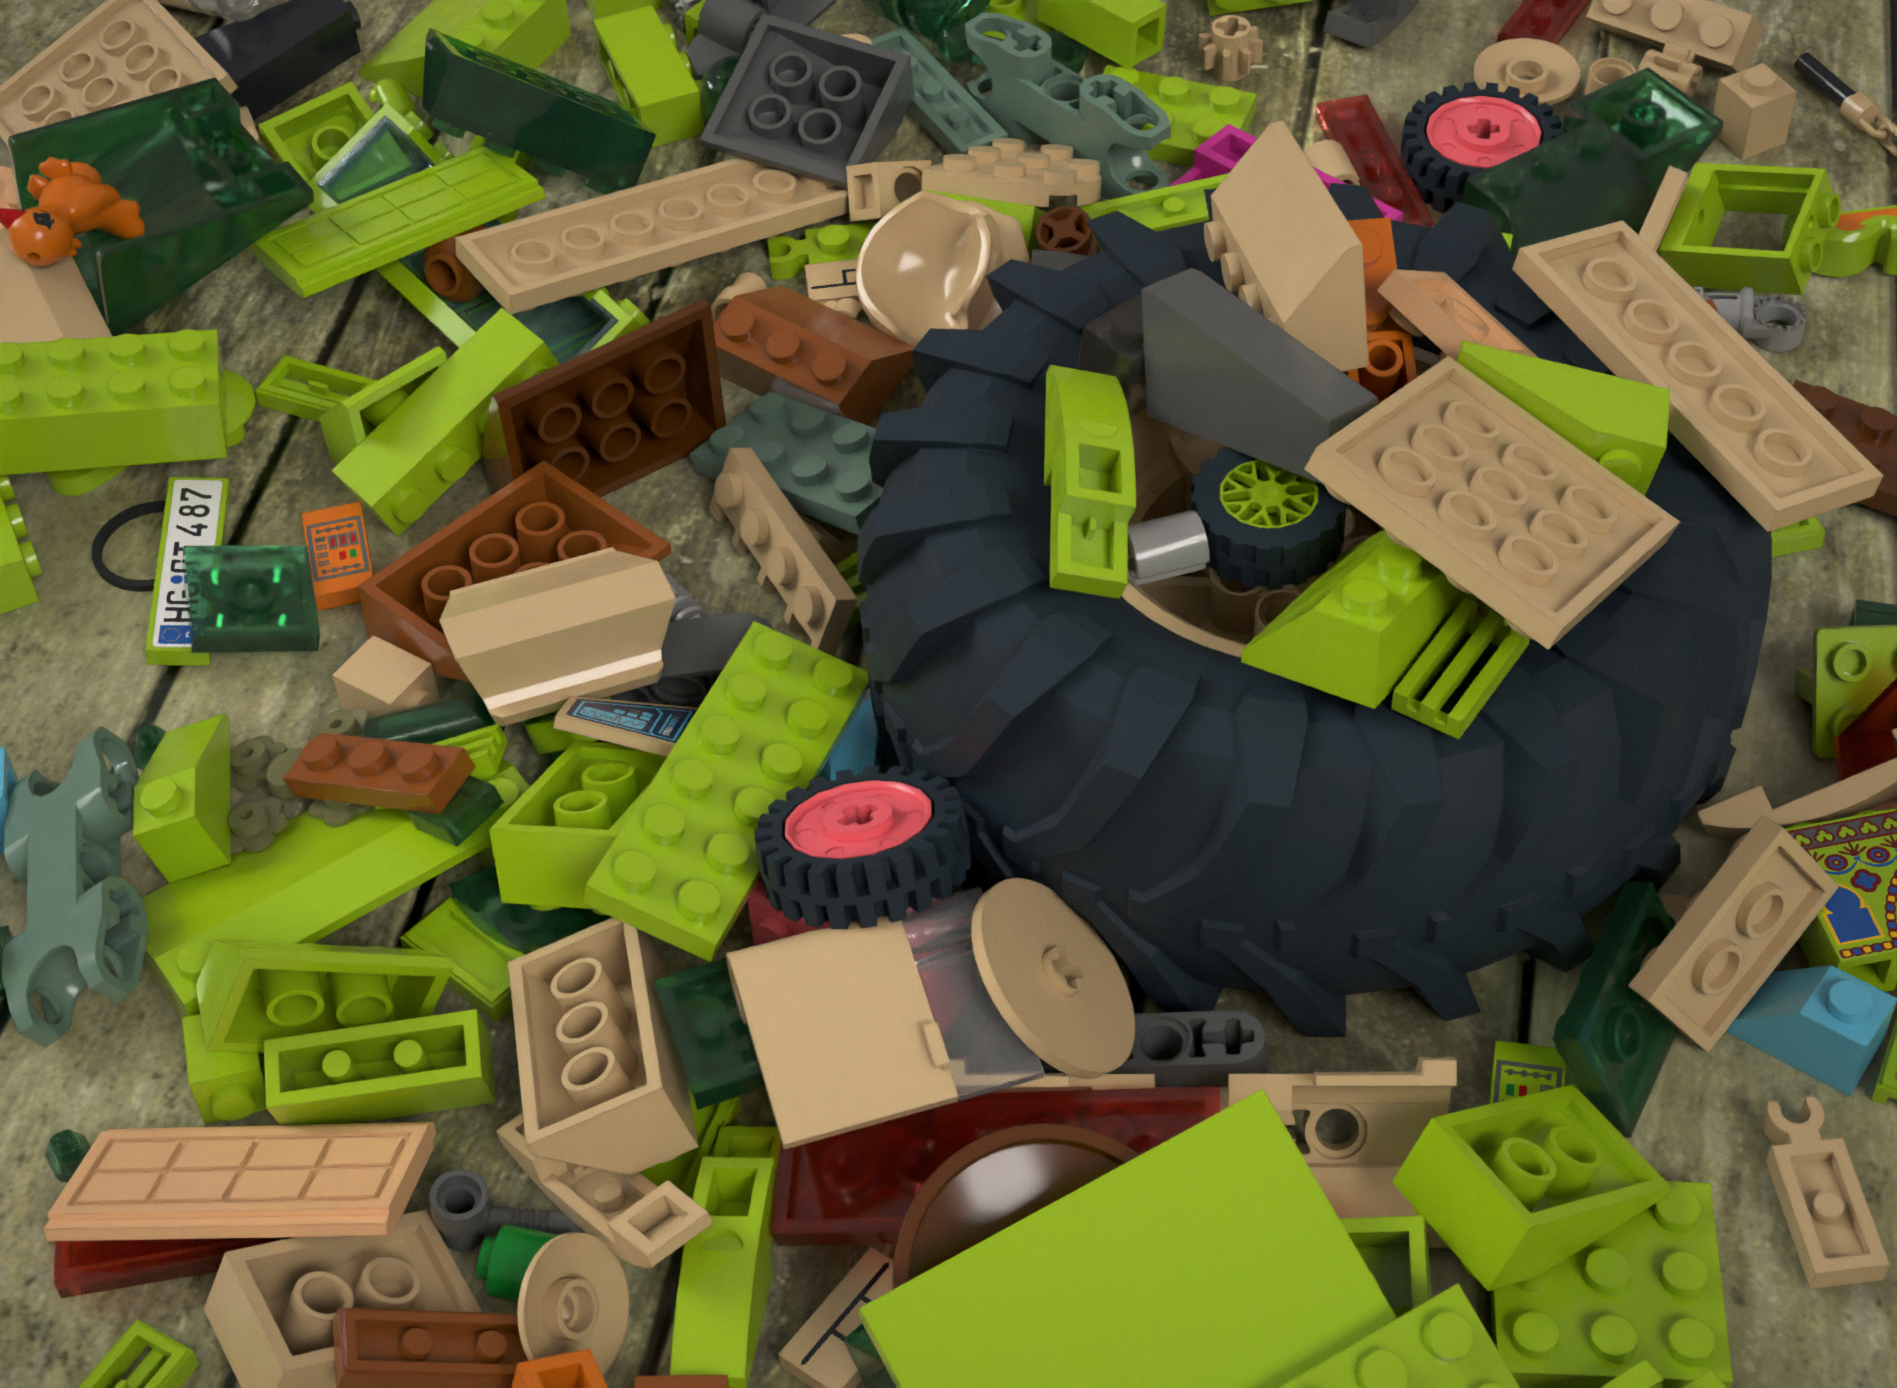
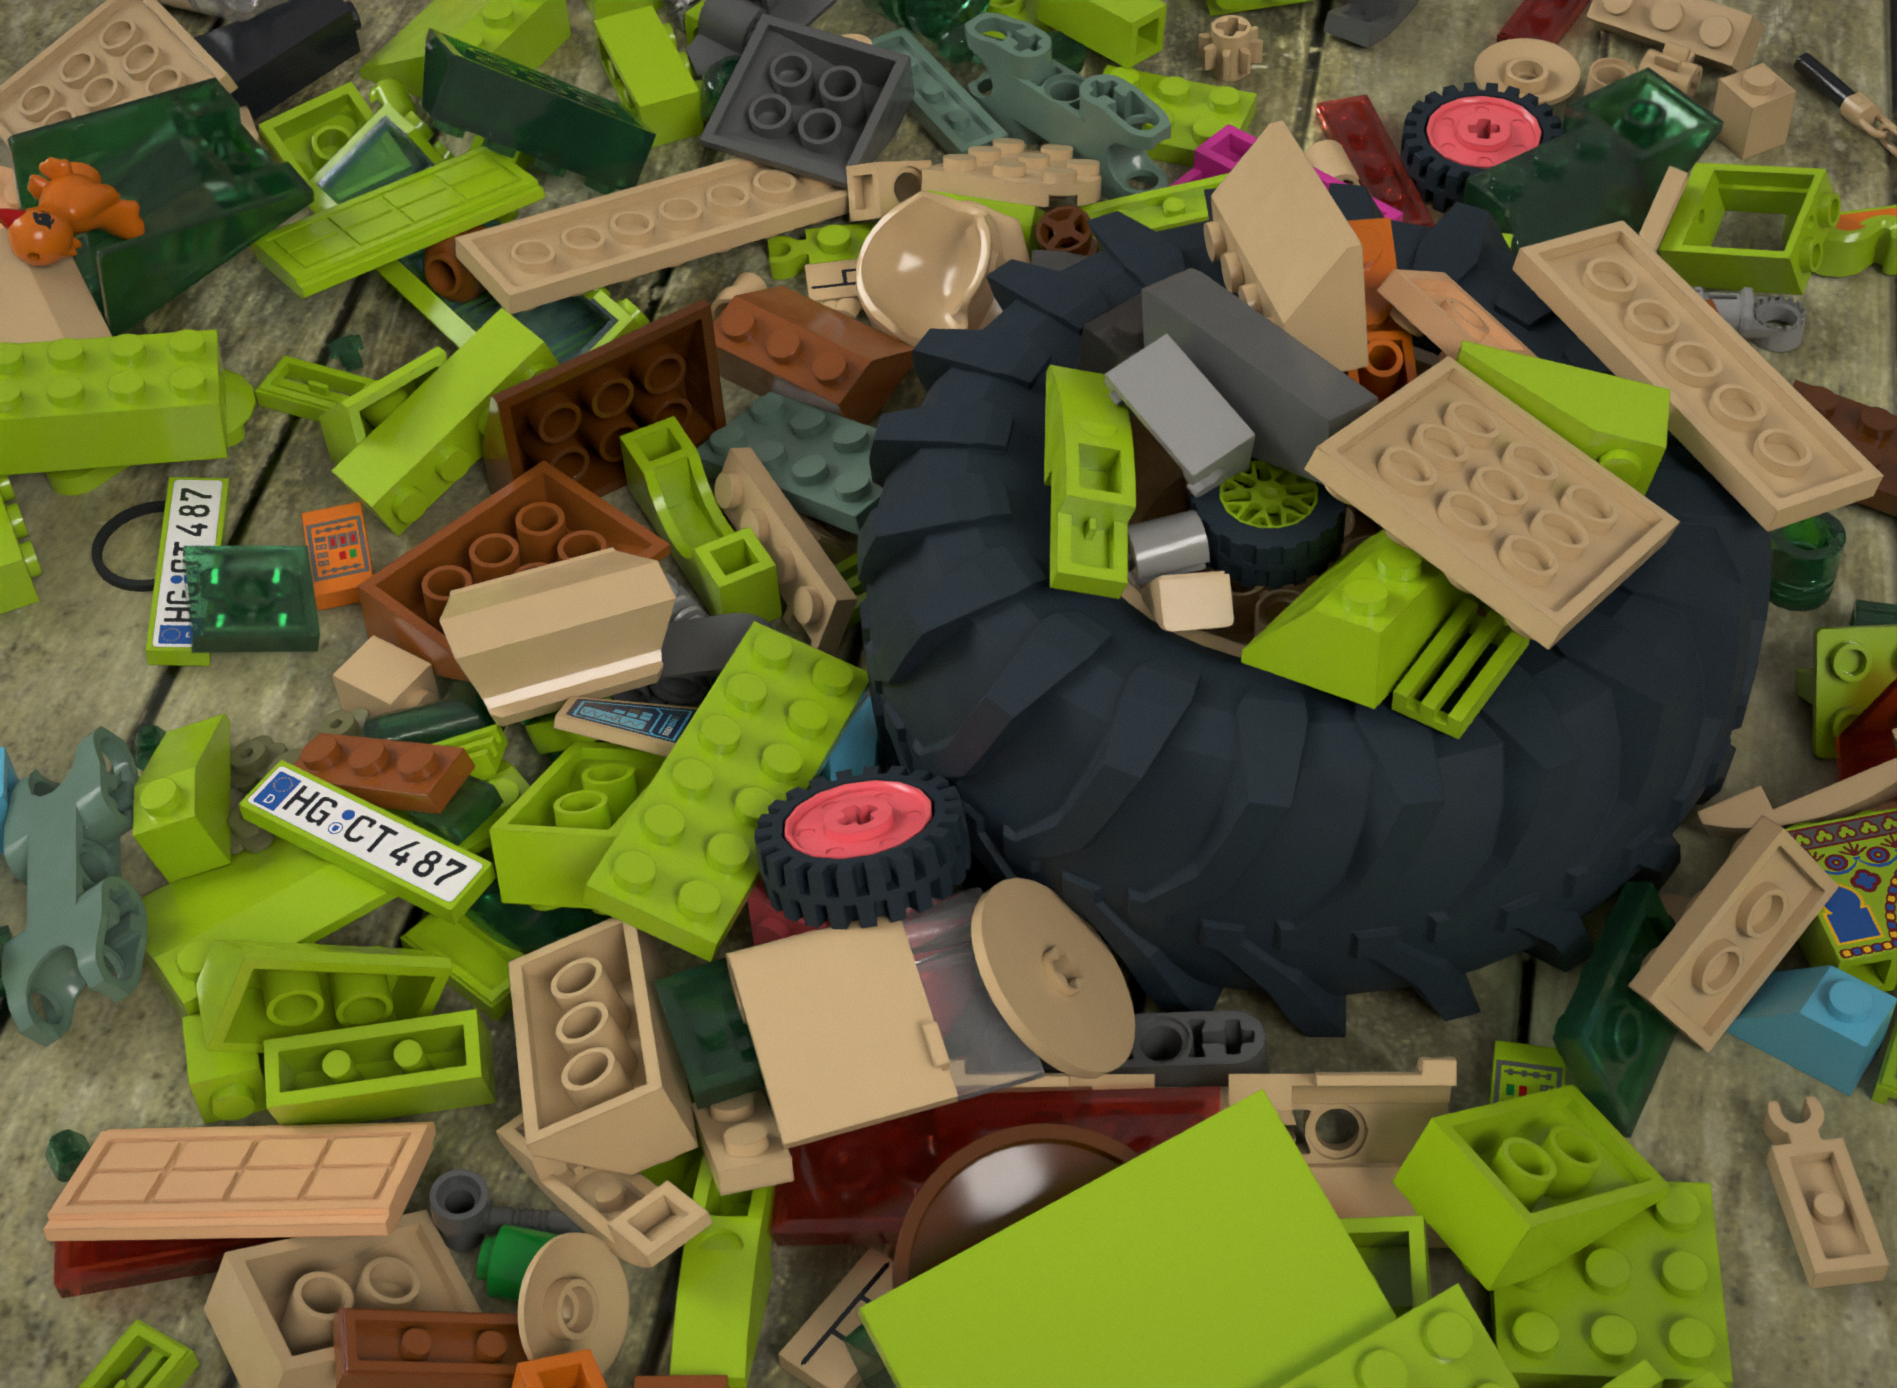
none -> tile [238,759,496,925]
none -> clear green piece [327,334,363,372]
none -> lime arch [619,416,782,622]
none -> tan hinge [686,1060,794,1196]
none -> light grey hinge [1104,334,1256,498]
none -> tan slope [1141,571,1234,632]
none -> clear green piece [1769,512,1846,612]

